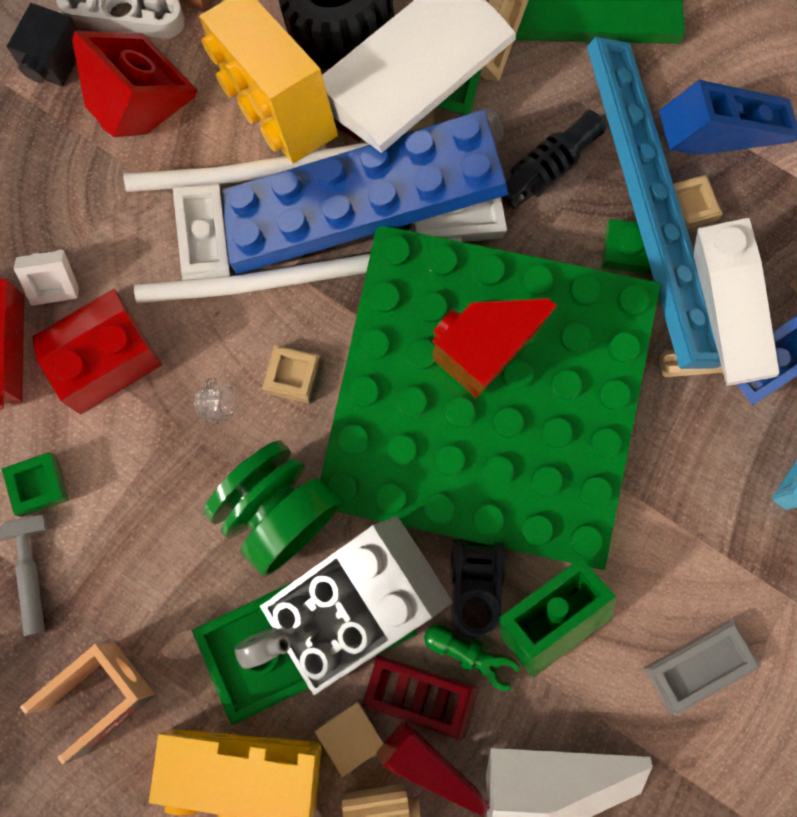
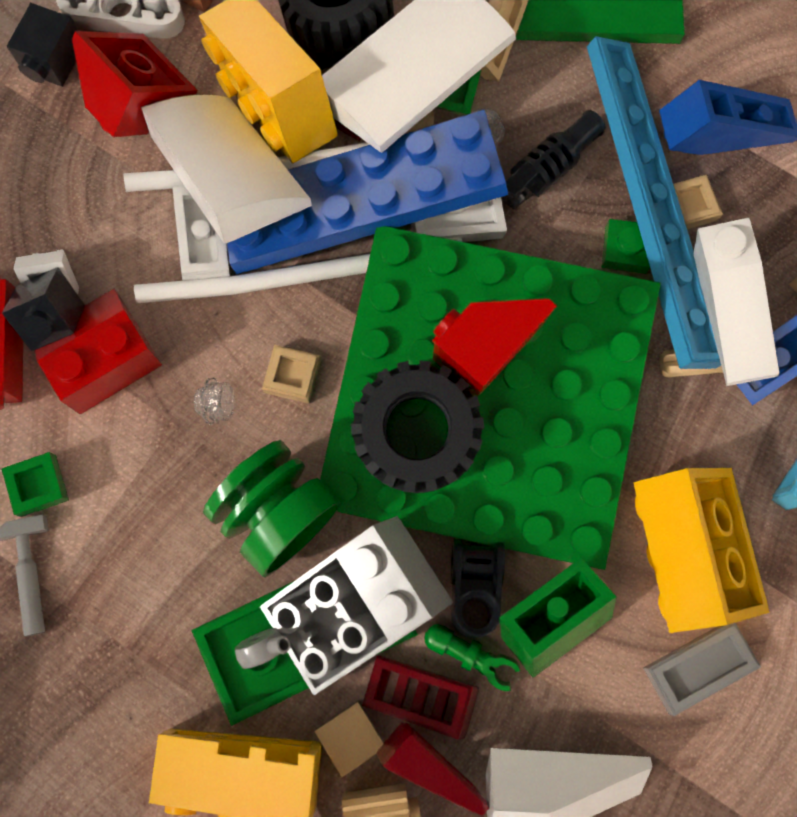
light nougat piece [20,642,156,765] -> none
none -> black brick [2,267,85,351]
none -> white slope [141,95,312,244]
none -> black tyre [351,360,484,493]
none -> yellow slope [633,468,770,633]

